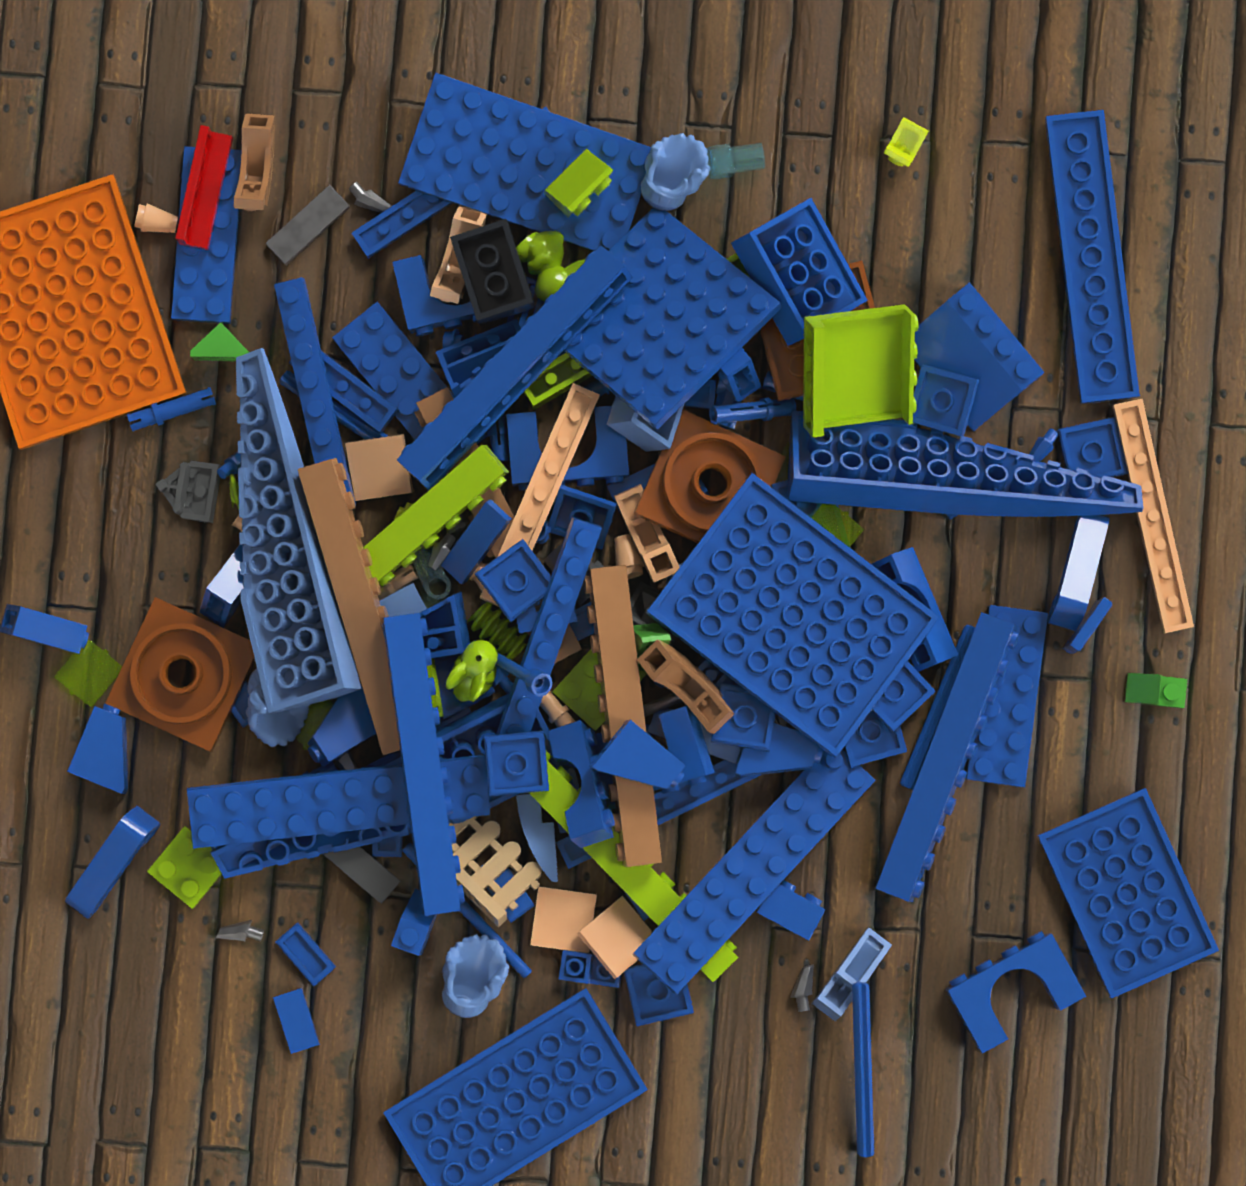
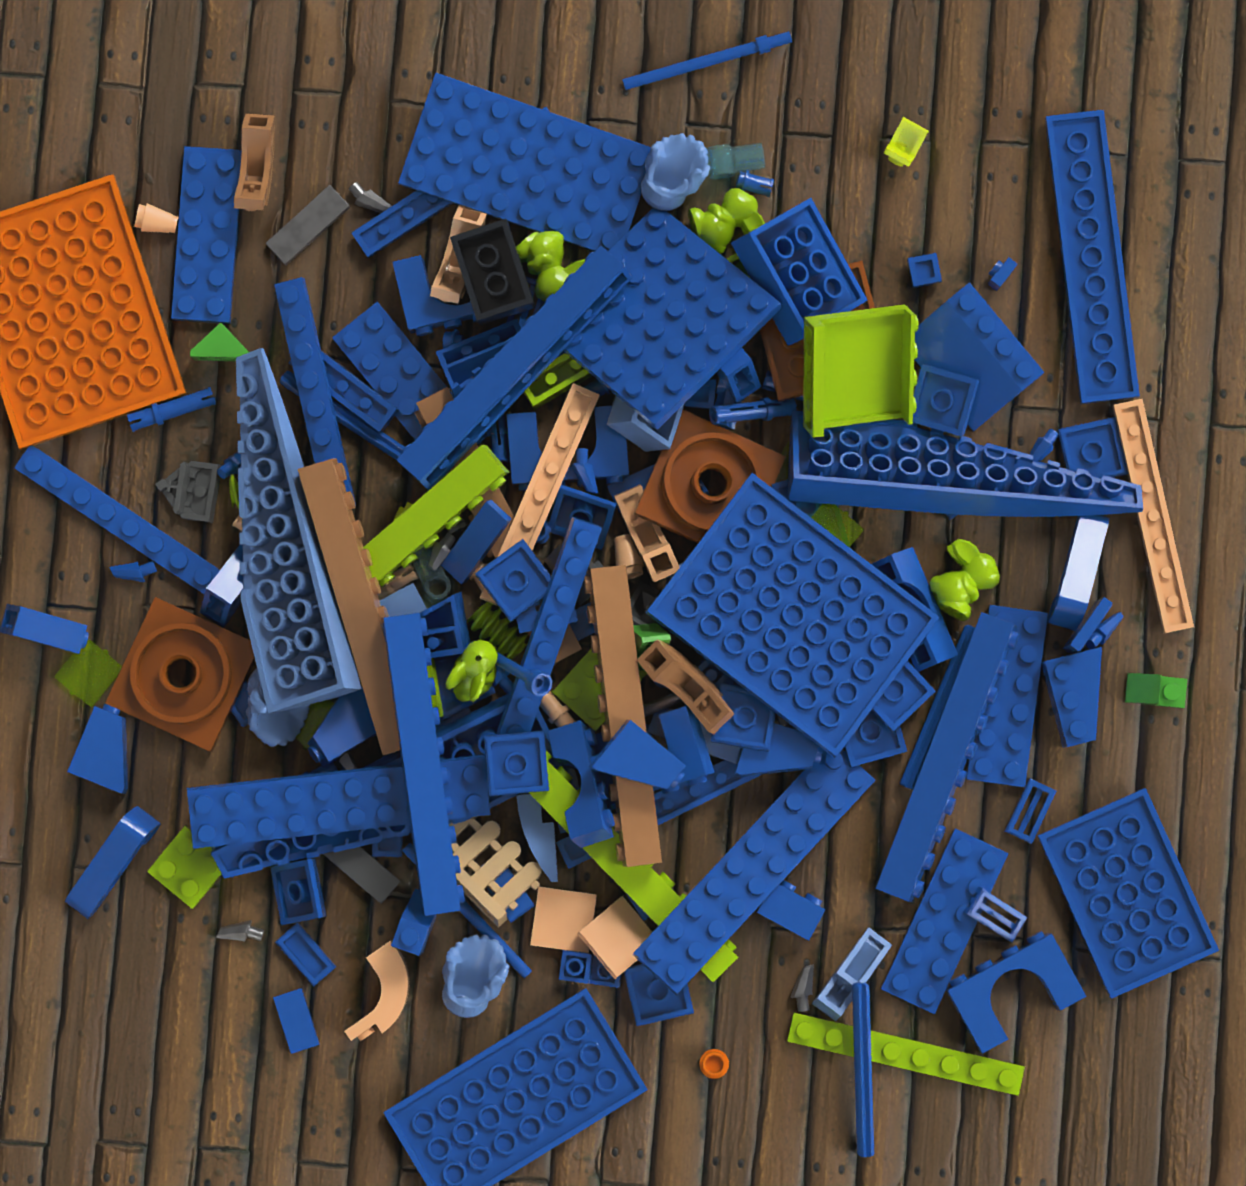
red fence [175,125,233,250] -> none
light nougat tile [345,434,414,501] -> none
lime slope [544,149,613,218] -> none
none -> blue plate [14,445,220,594]
none -> blue bar [109,561,157,582]
none -> blue slope [270,858,327,925]
none -> light nougat arch [344,940,410,1042]
none -> blue bar [571,448,598,494]
none -> blue bar [622,31,792,90]
none -> lime animal [688,188,765,254]
none -> orange plate [699,1049,729,1079]
none -> blue pin [736,170,774,197]
none -> lime plate [787,1012,1025,1096]
none -> blue plate [880,828,1009,1014]
none -> blue plate [907,253,942,288]
none -> lime animal [929,539,1000,622]
none -> tile [964,887,1027,943]
none -> blue plate [988,257,1018,291]
none -> blue tile [1004,778,1057,844]
none -> blue wedge [1041,647,1102,748]
none -> blue bar [1085,612,1124,649]

